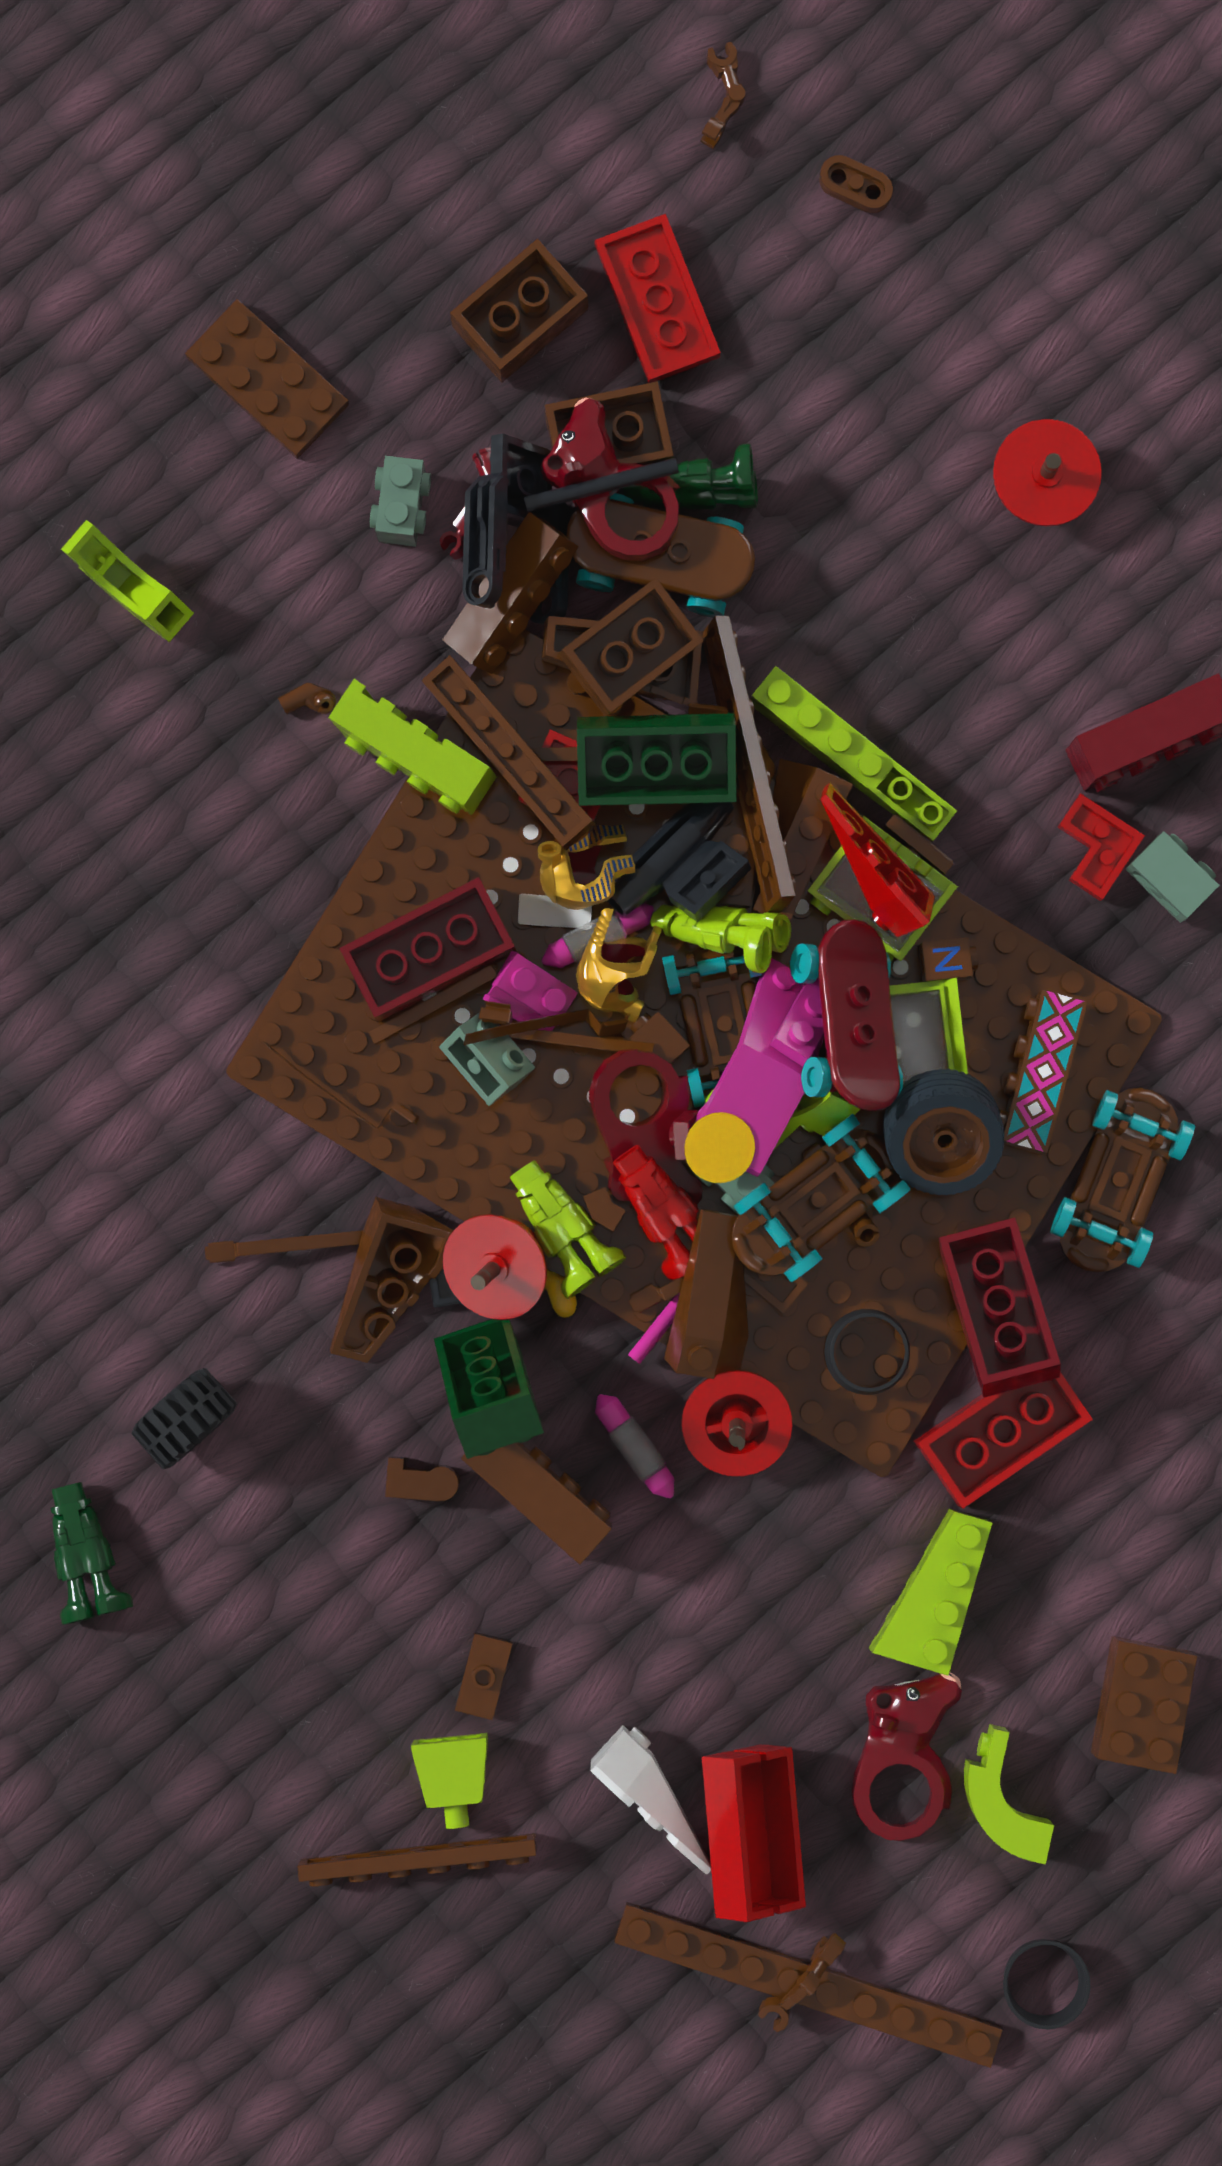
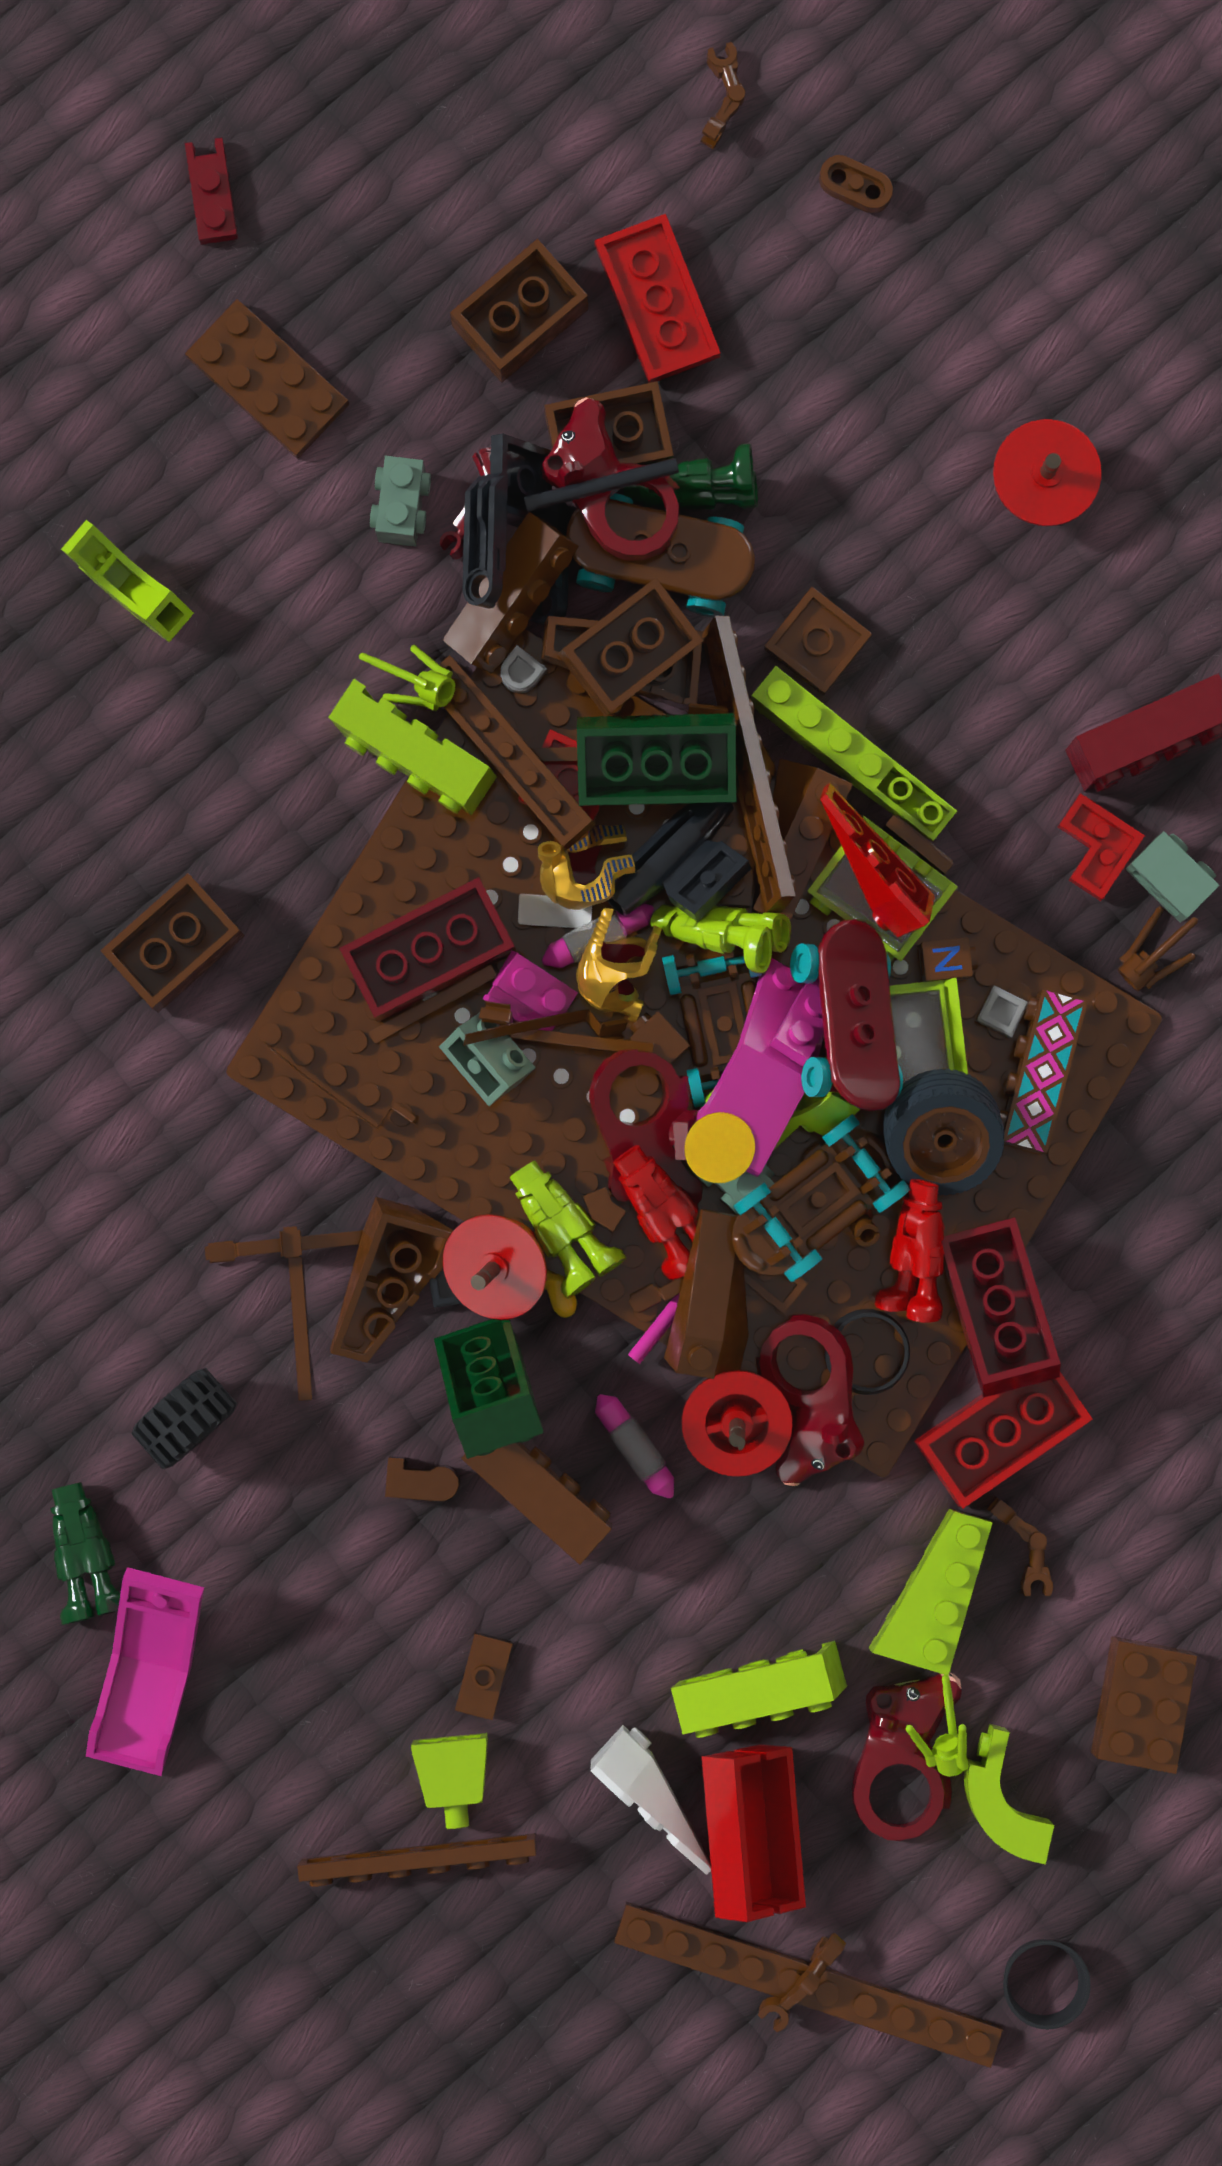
reddish brown arm [278,683,336,715] -> none
reddish brown piece [1050,1088,1195,1272] -> none
none -> dark pink windscreen [86,1567,204,1776]
none -> reddish brown brick [100,873,245,1013]
none -> dark red hinge [185,137,238,245]
none -> reddish brown piece [279,1226,312,1401]
none -> lime plant [359,645,455,711]
none -> light grey tile [501,645,547,693]
none -> lime wedge [671,1641,847,1738]
none -> dark red animal [755,1314,865,1486]
none -> reddish brown plate [764,587,872,696]
none -> red piece [875,1179,945,1323]
none -> lime plant [906,1675,969,1776]
none -> light grey tile [976,985,1028,1038]
none -> reddish brown piece [986,1497,1054,1596]
none -> reddish brown plant [1117,906,1198,992]

